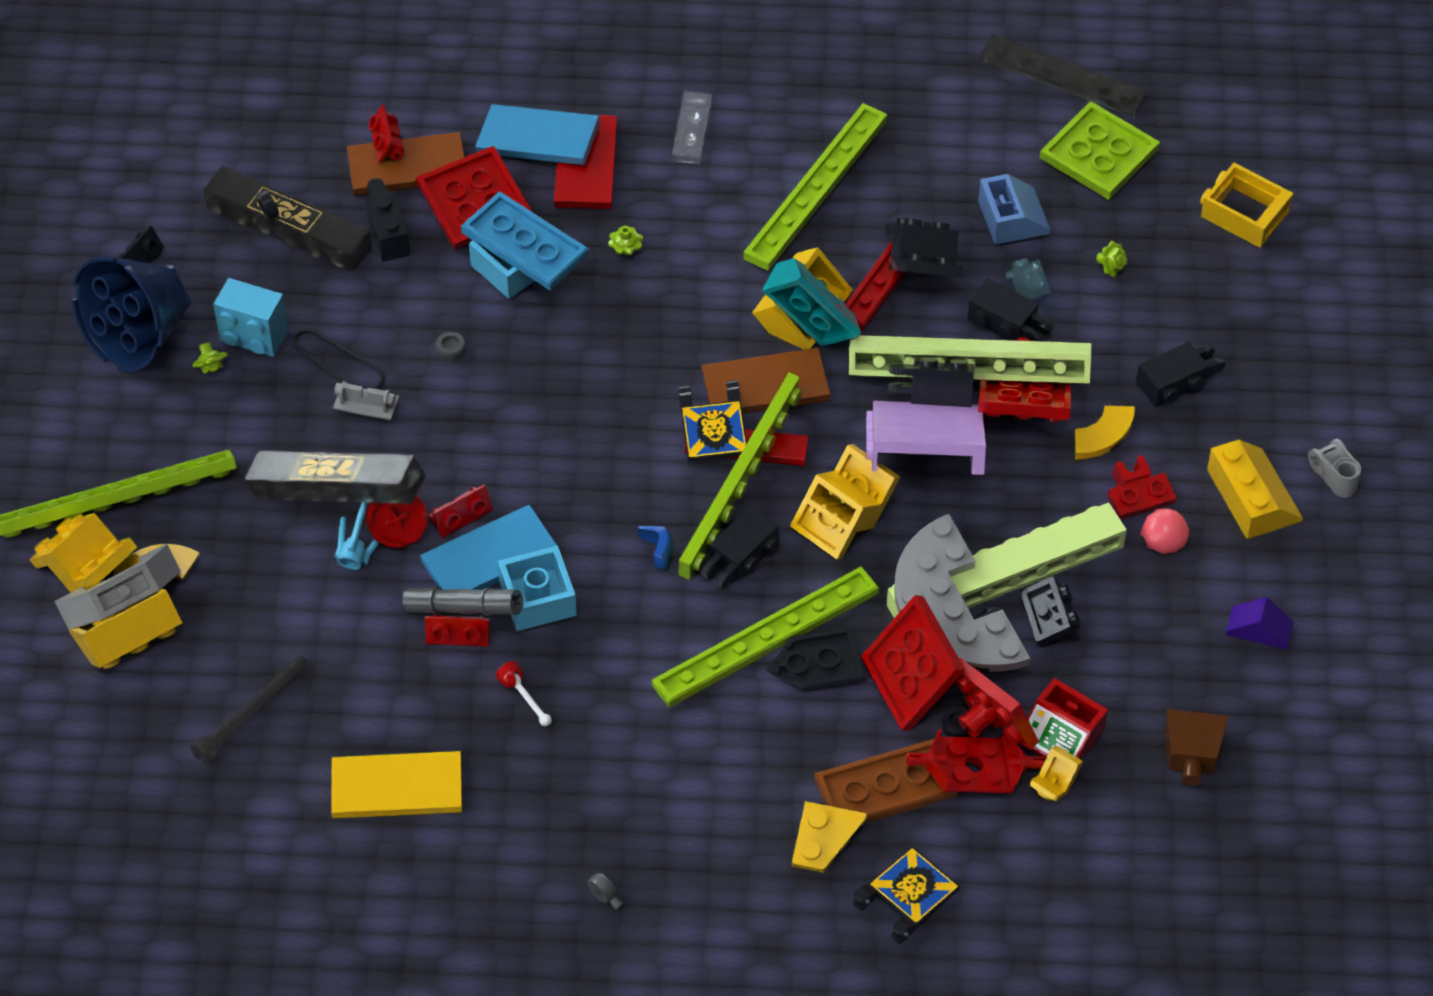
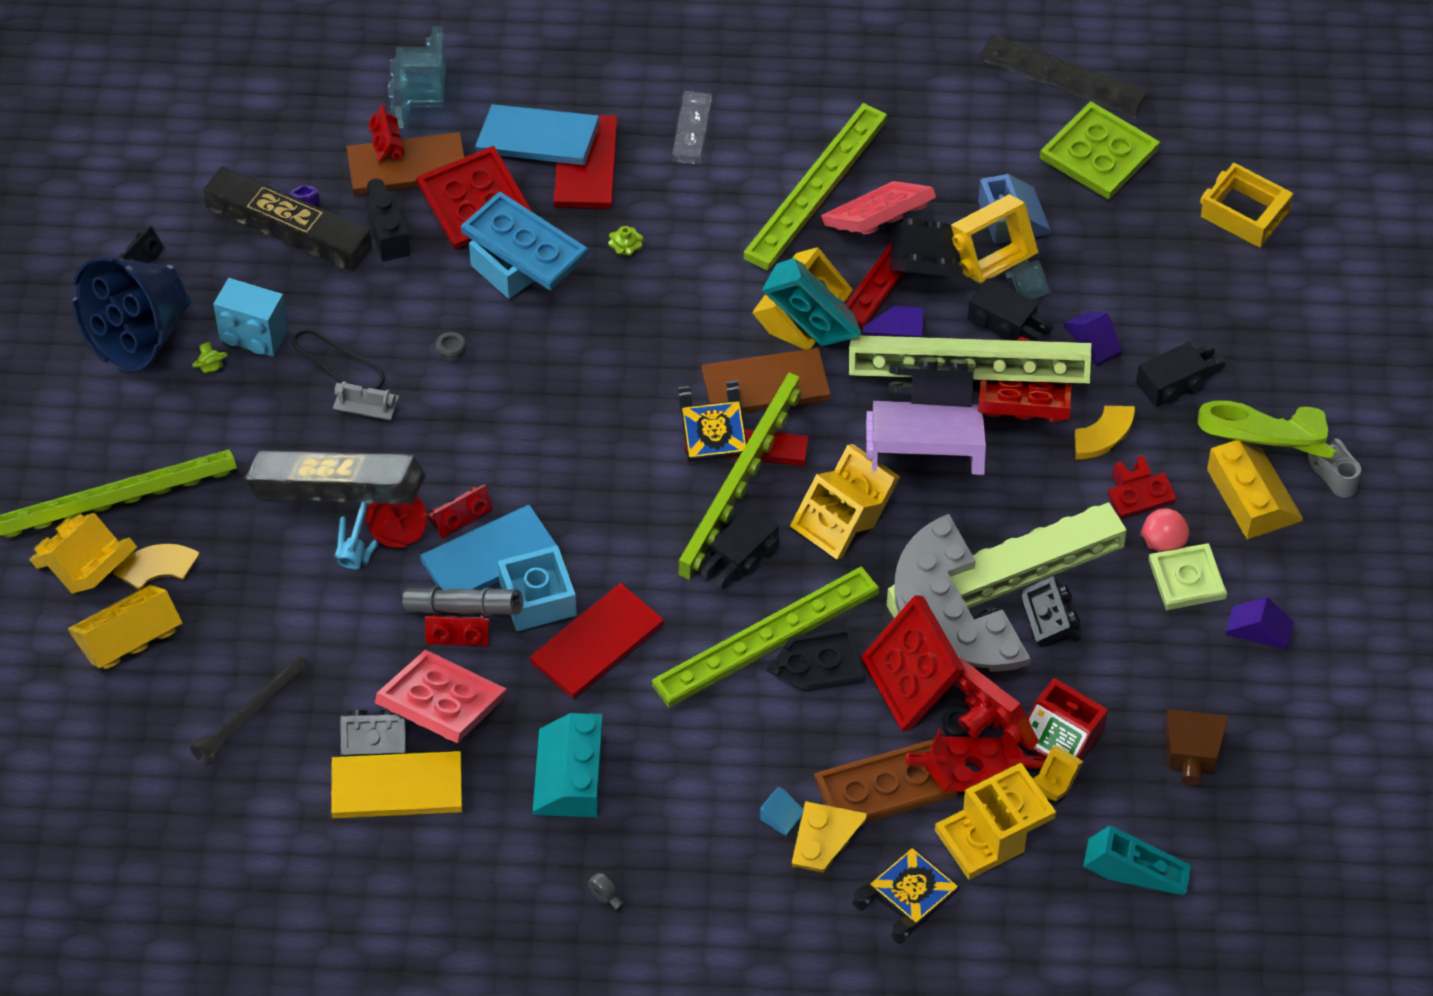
light grey slope [54,544,181,630] -> none
black tile [256,189,280,220] -> none
hinge [495,661,552,727] -> none
blue hair [637,526,674,571] -> none
lime plant [1096,241,1127,277] -> none
none -> dark purple tile [290,186,320,209]
none -> bracket [340,709,407,756]
none -> coral plate [375,650,507,743]
none -> clear light blue bracket [388,26,446,128]
none -> red tile [530,583,664,700]
none -> teal slope [533,713,603,817]
none -> dark azure slope [760,787,803,837]
none -> coral plate [821,181,936,235]
none -> dark purple slope [862,306,924,337]
none -> yellow bracket [935,763,1056,880]
none -> yellow window [951,194,1038,284]
none -> dark purple slope [1064,311,1122,366]
none -> teal slope [1083,825,1191,895]
none -> yellowish green tile [1148,543,1227,610]
none -> lime animal [1197,401,1337,458]

